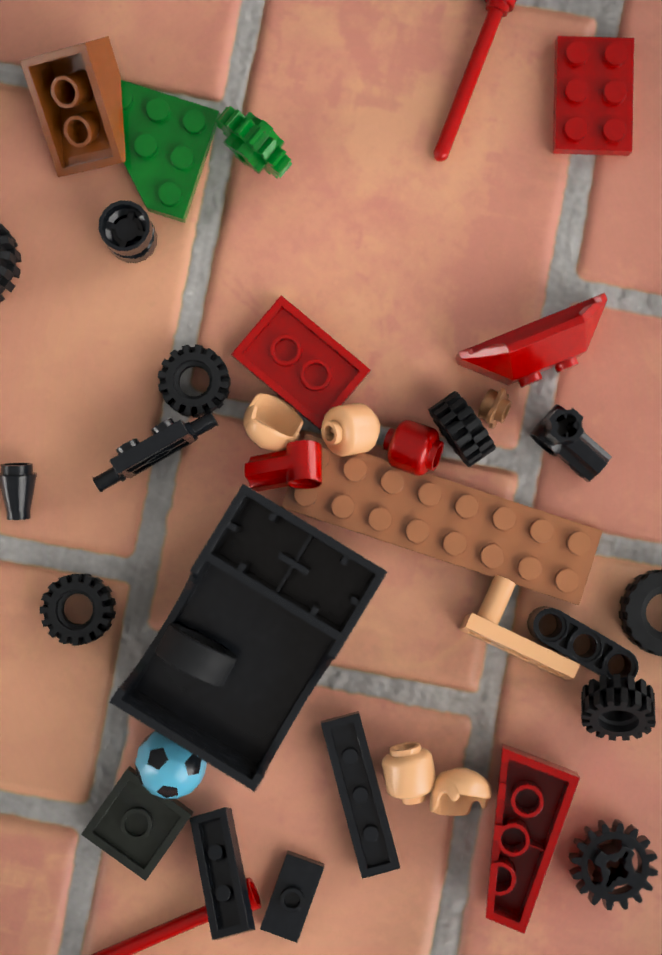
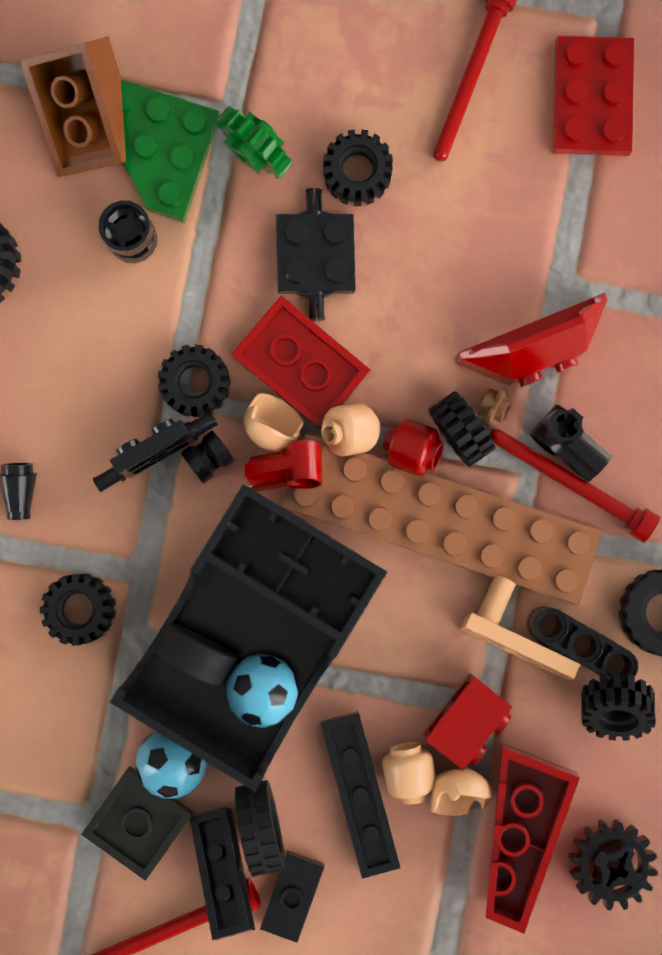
none -> black wheel [181,430,235,484]
none -> medium azure piece [225,654,298,728]
none -> black tyre [235,780,285,877]
none -> black plate [276,188,356,321]
none -> black tyre [323,129,393,206]
none -> red brick [423,673,512,771]
none -> red piece [489,429,660,543]

